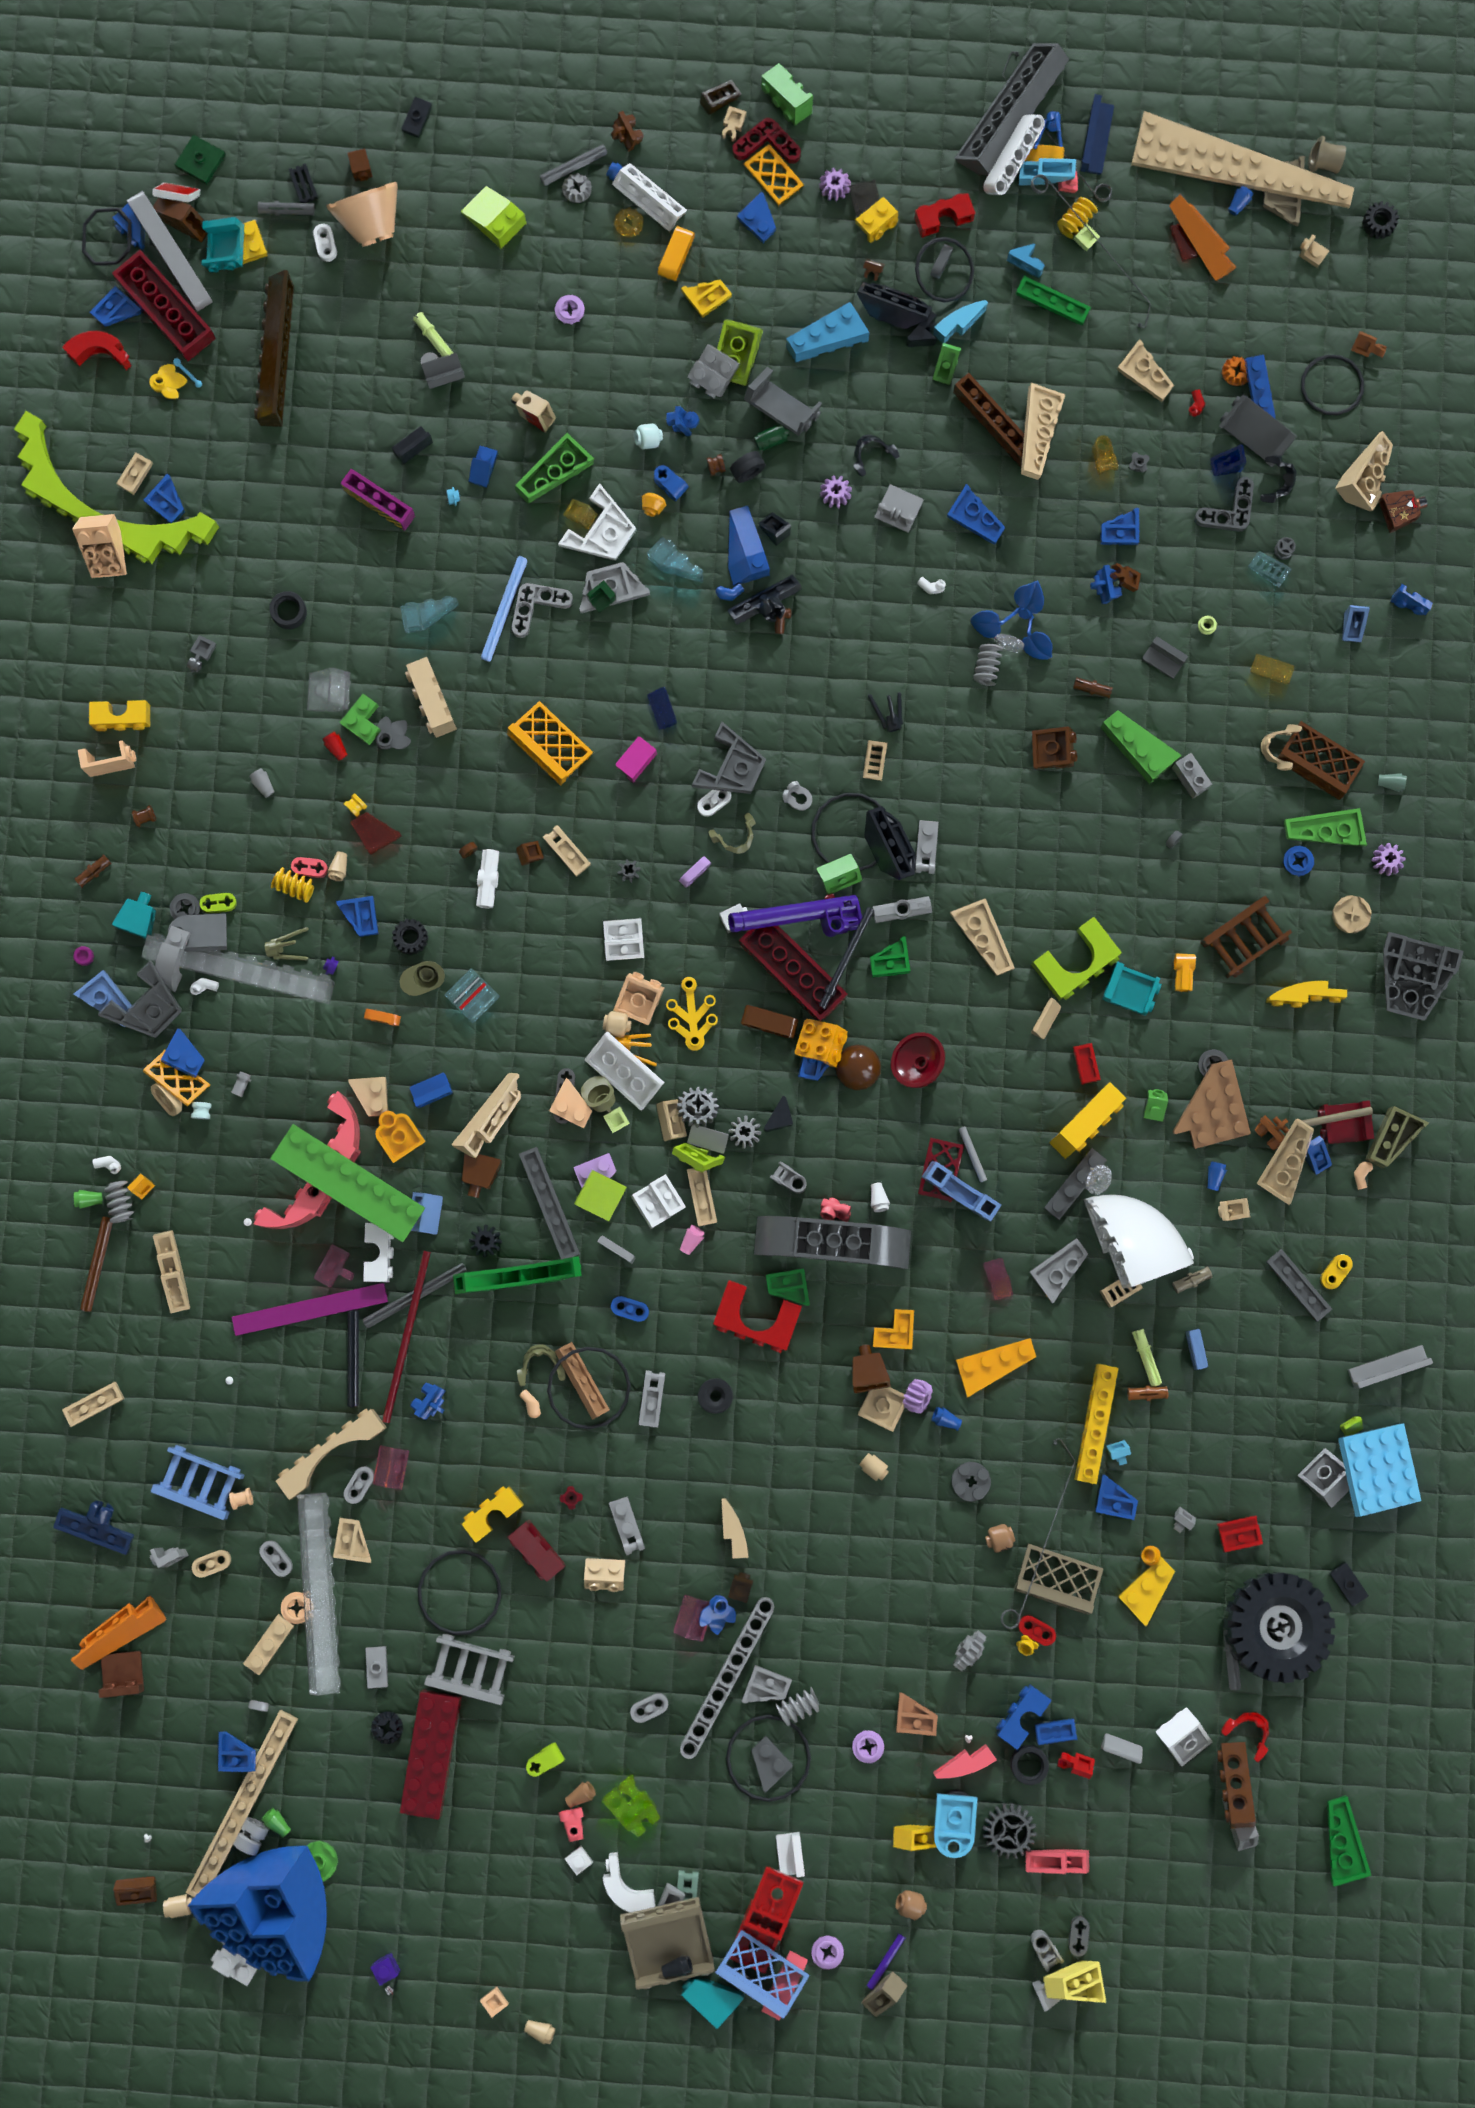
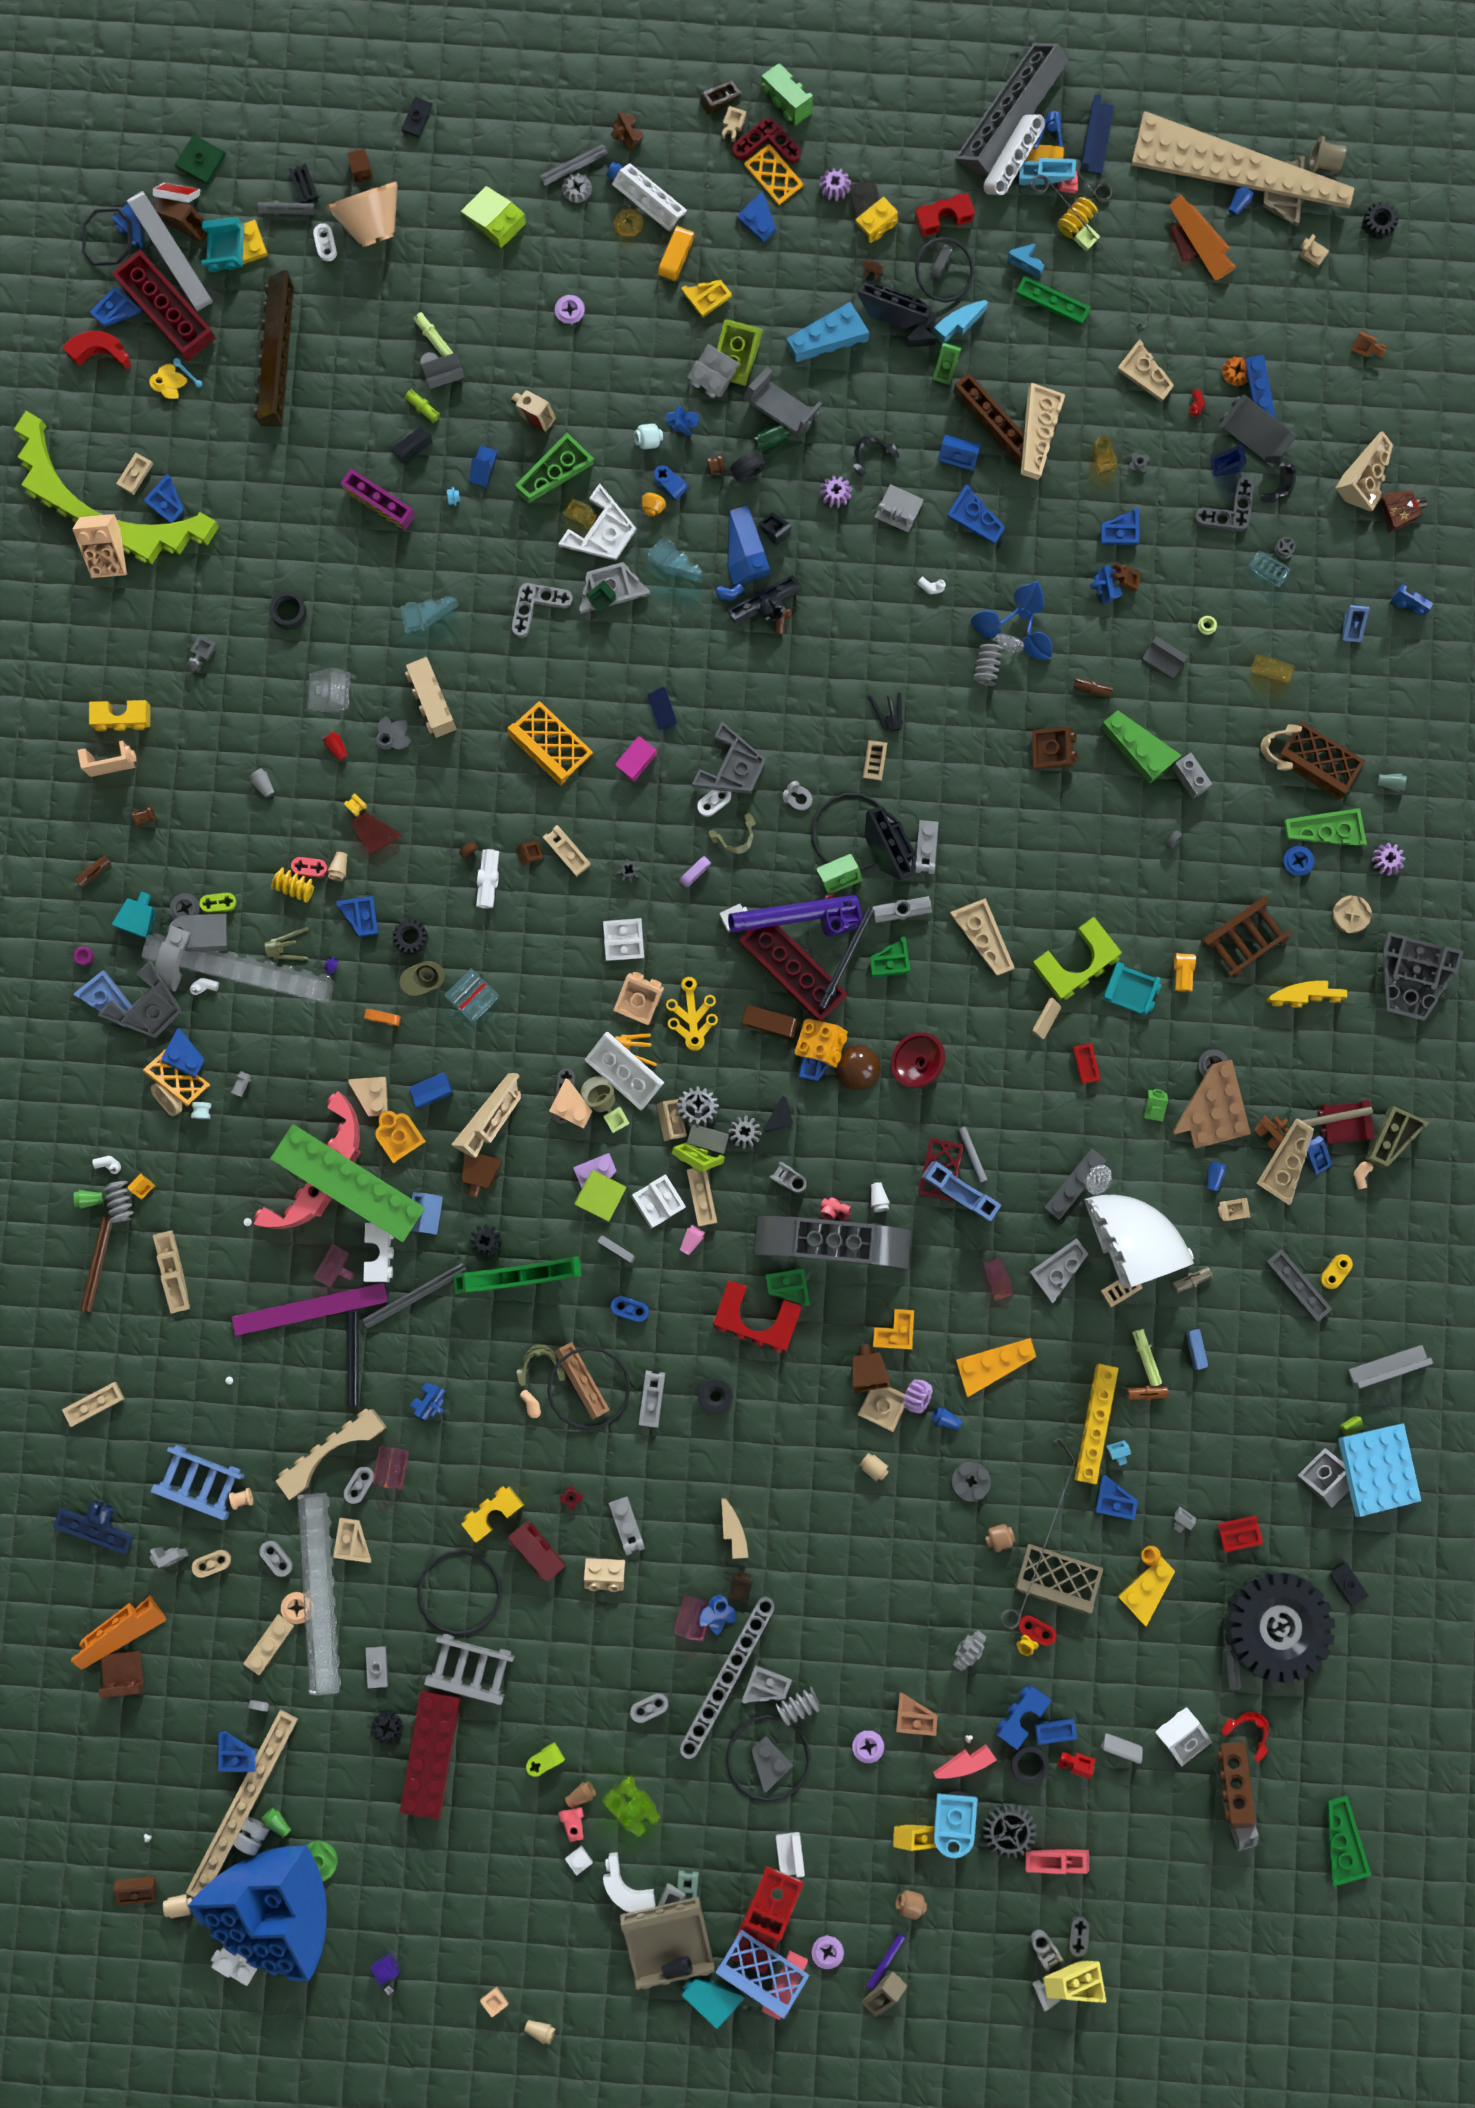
bright green plate [340,694,381,745] -> none
dark red piece [382,1251,431,1423] -> none
light blue axle [481,556,527,662] -> none
dark grey plate [519,1147,580,1259] -> none
tan head [603,1011,632,1038] -> none
yellow wedge [1049,1082,1126,1159] -> none
black piece [1301,354,1364,416] -> none
none -> lime pin [404,389,440,423]
none -> blue panel [938,435,981,470]

